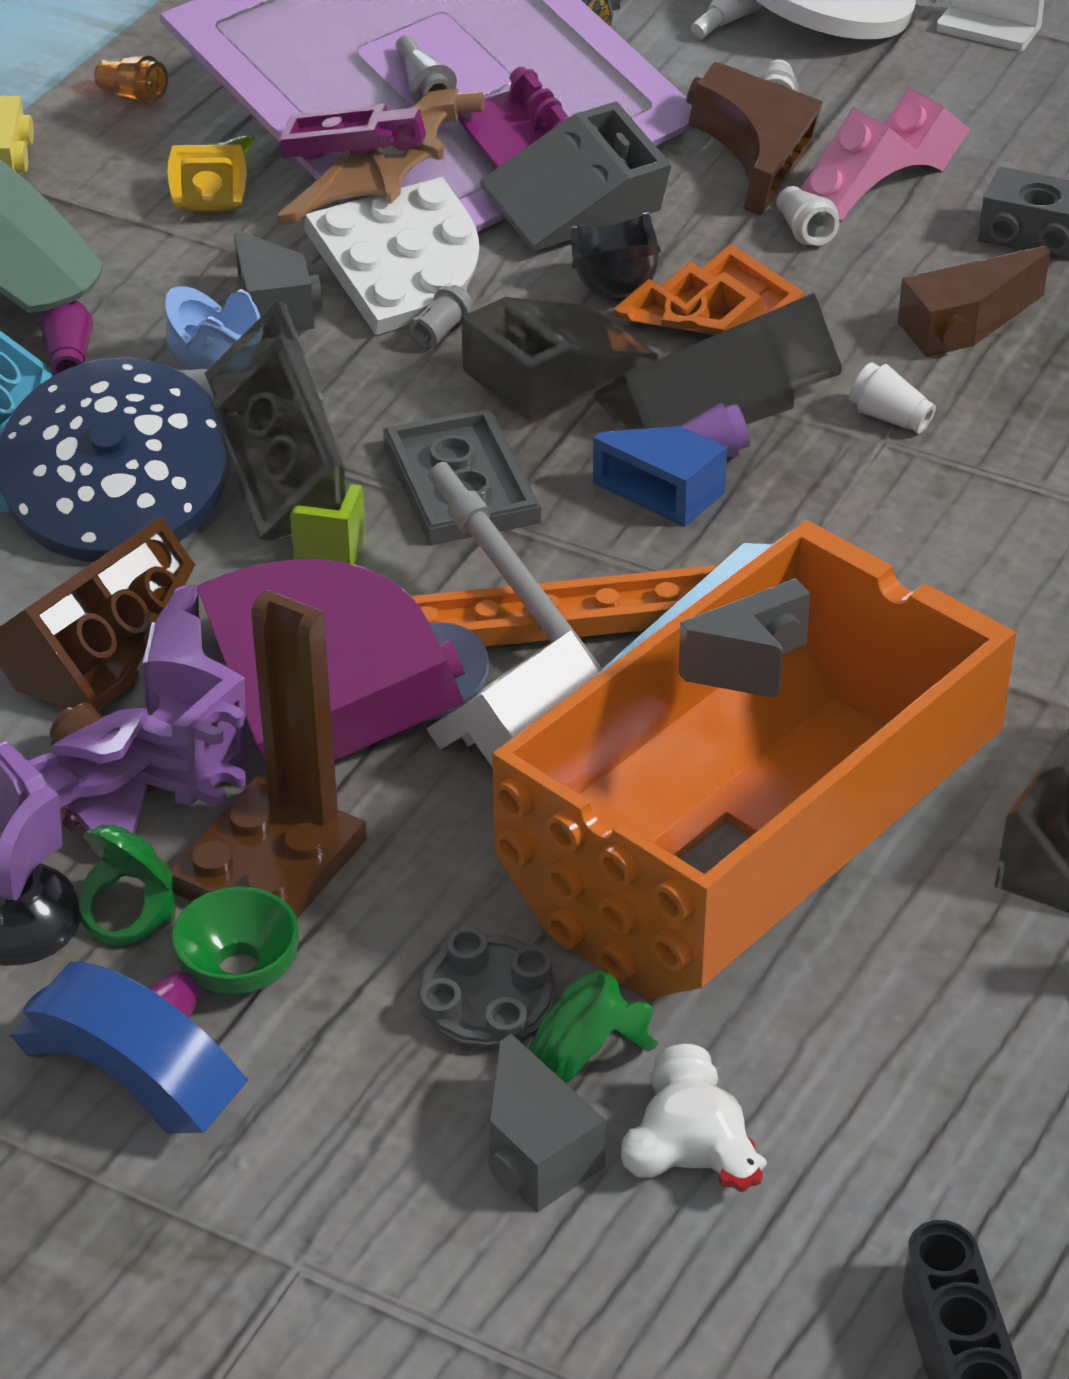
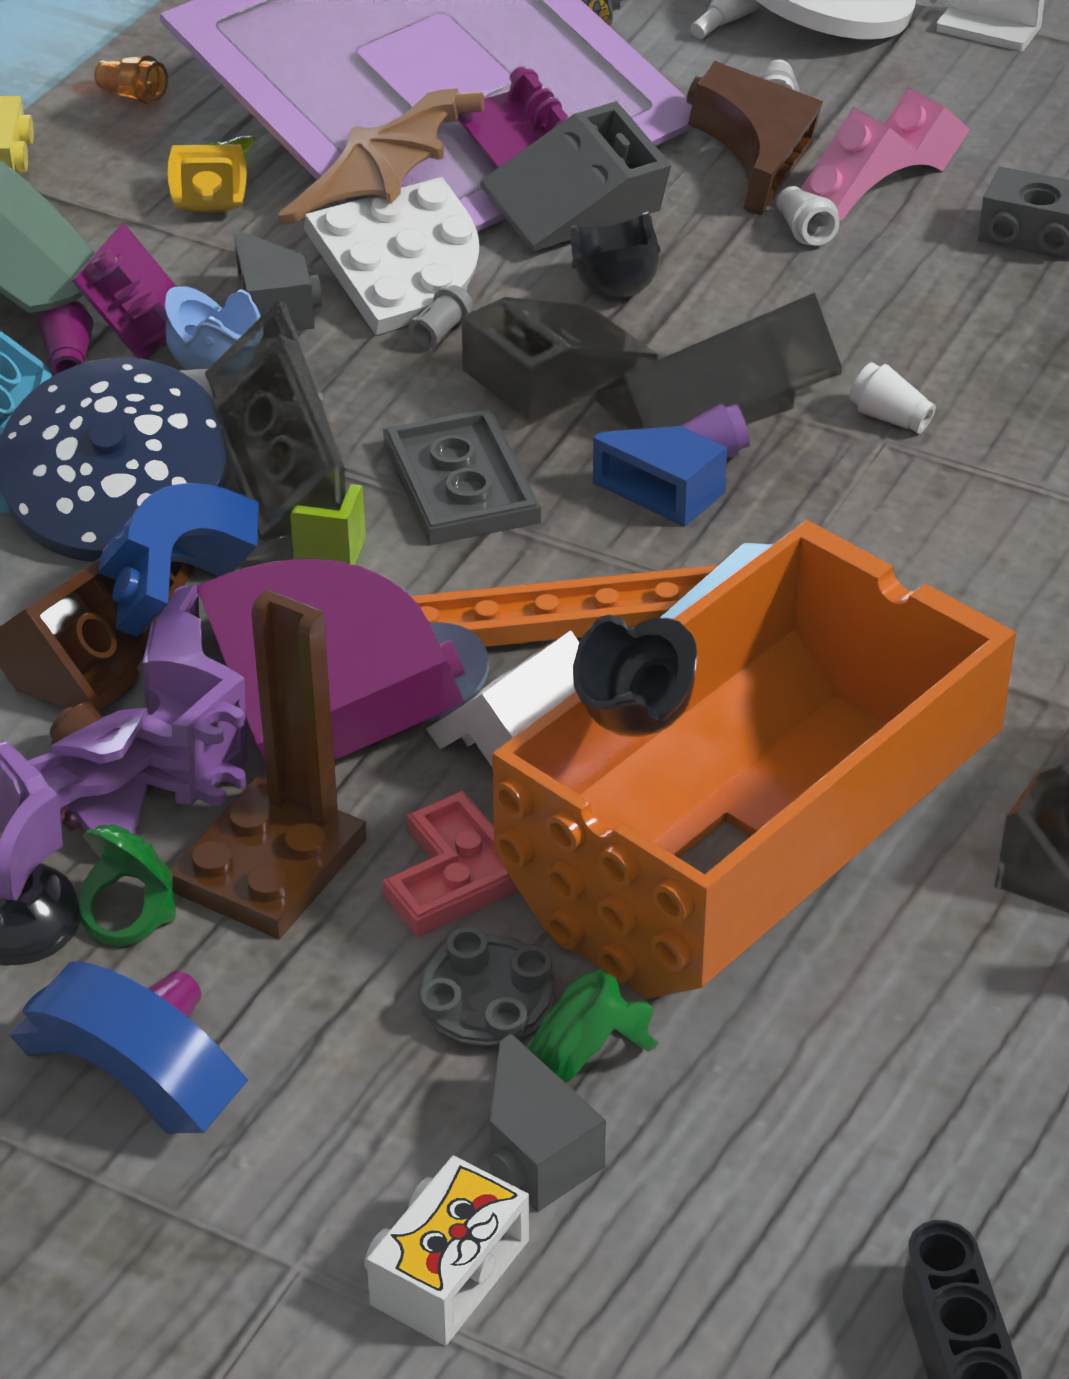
green piece [172,886,299,995] -> none
magenta hinge [278,104,426,159] -> none
light grey cone [396,35,457,103] -> none
light grey bar [428,462,603,671] -> none
orange slope [614,243,807,337] -> none
white animal [621,1044,767,1192] -> none
dark grey slope [678,578,811,697] -> none
reddish brown slope [898,246,1050,357] -> none
none -> magenta hinge [72,222,177,360]
none -> blue arch [98,483,259,637]
none -> white brick [364,1155,529,1346]
none -> coral tile [383,790,519,937]
none -> black helmet [572,615,697,737]

